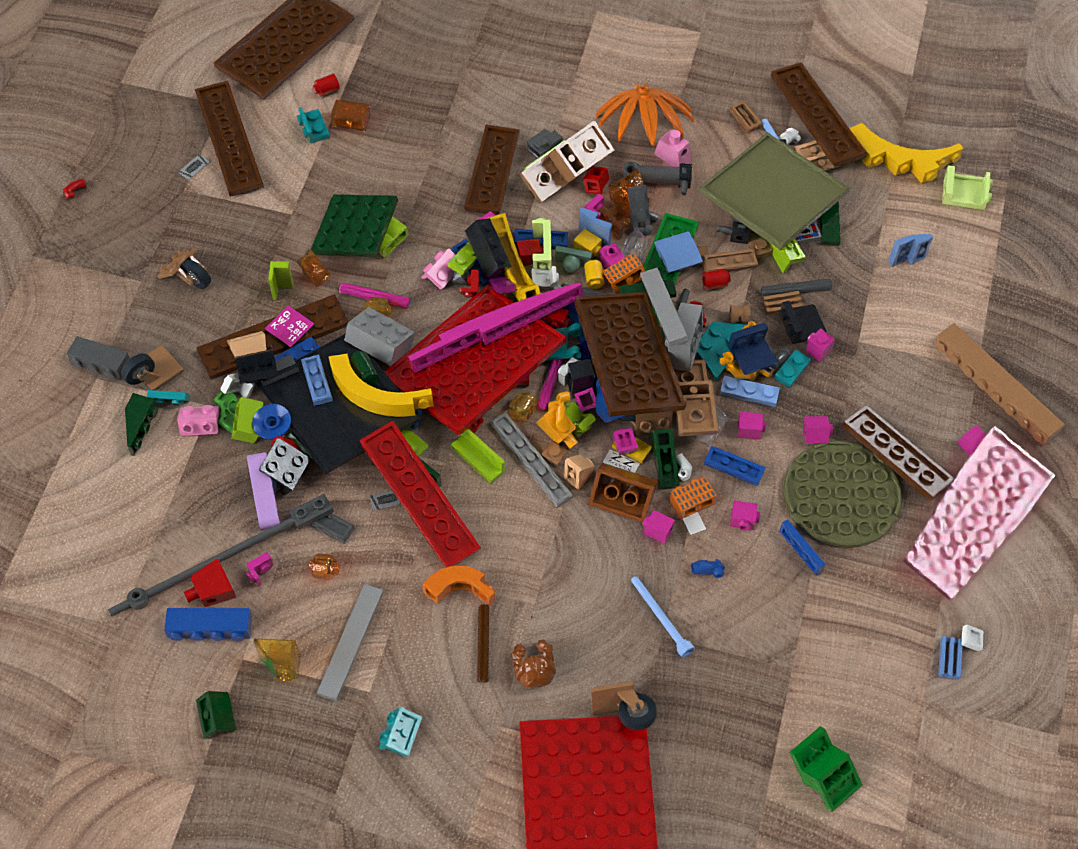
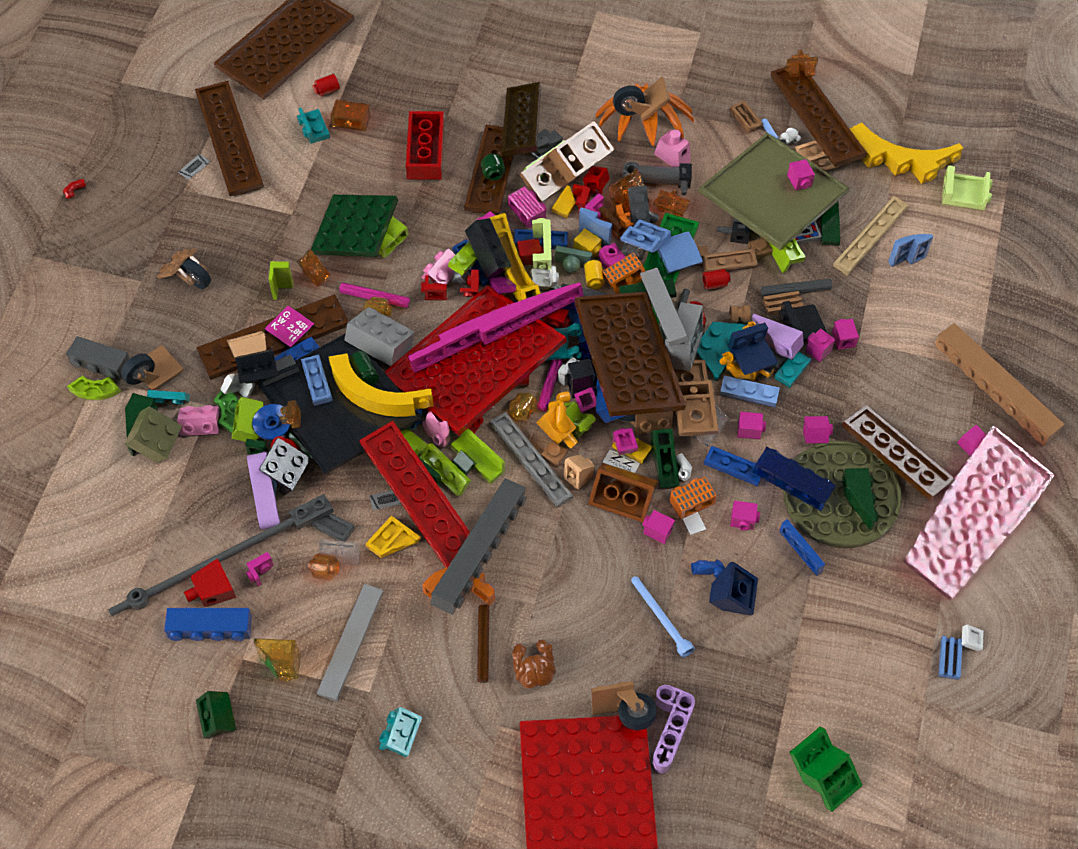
none -> lime tile [67,375,121,400]
none -> olive brick [125,406,182,463]
none -> dark green tile [245,439,268,455]
none -> clear orange tile [280,400,301,428]
none -> clear slope [319,539,361,565]
none -> yellow wing [366,516,421,558]
none -> red brick [406,111,445,180]
none -> lime plate [419,443,471,496]
none -> red bracket [421,275,447,300]
none -> bright pink plate [422,412,450,448]
none -> dark grey brick [431,478,527,615]
none -> tile [452,450,477,476]
none -> dark green head [481,154,505,181]
none -> dark brown plate [501,82,541,157]
none -> dark pink brick [508,186,547,228]
none -> yellow tile [551,185,576,218]
none -> red bracket [573,184,591,213]
none -> plate [613,76,670,121]
none -> orange piece [615,203,634,228]
none -> medium blue slope [620,219,671,252]
none -> lavender beam [652,685,695,774]
none -> clear orange hips [653,190,690,217]
none -> dark blue slope [709,562,758,615]
none -> lavender slope [752,314,804,359]
none -> clear blue brick [752,447,836,511]
none -> clear orange hips [784,49,818,78]
none -> dark pink brick [787,159,815,190]
none -> dark pink brick [832,319,859,350]
none -> tan tile [833,196,909,276]
none -> dark green slope [842,468,878,530]

